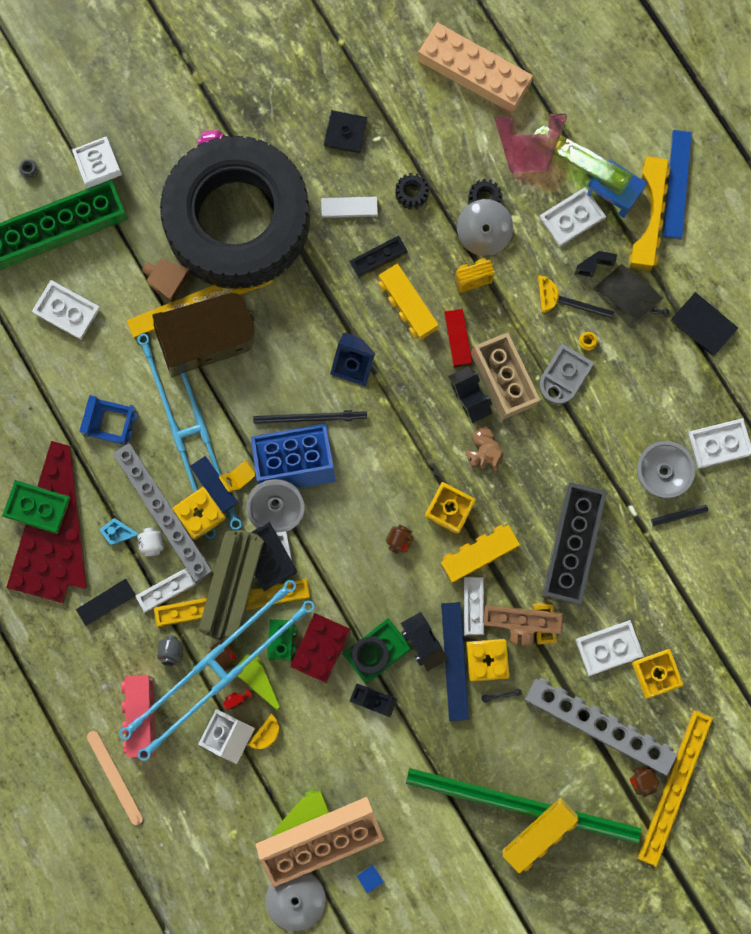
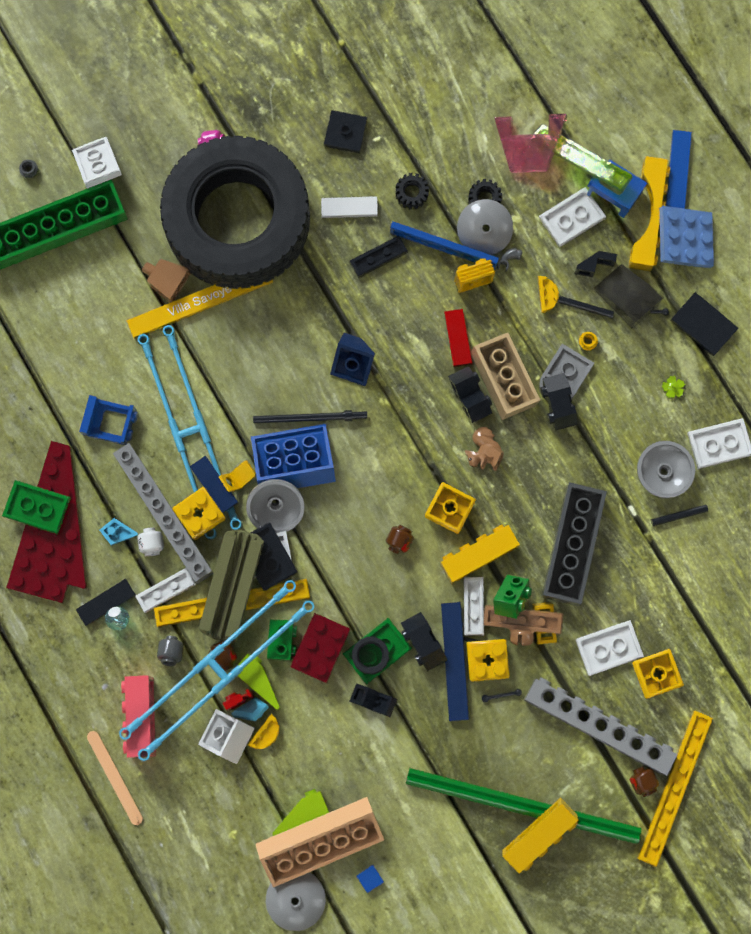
white plate [32,280,100,340] -> none
dark brown piece [152,293,255,378] -> none
yellow brick [377,263,439,341] -> none
light nougat brick [418,22,533,114] -> none
none -> clear light blue piece [105,606,130,631]
none -> medium azure piece [231,697,269,721]
none -> blue tile [390,221,499,269]
none -> green brick [493,575,532,619]
none -> dark grey arm [497,248,523,272]
none -> black brick [540,373,577,431]
none -> medium blue plate [659,206,714,268]
none -> lime plant [661,376,685,398]

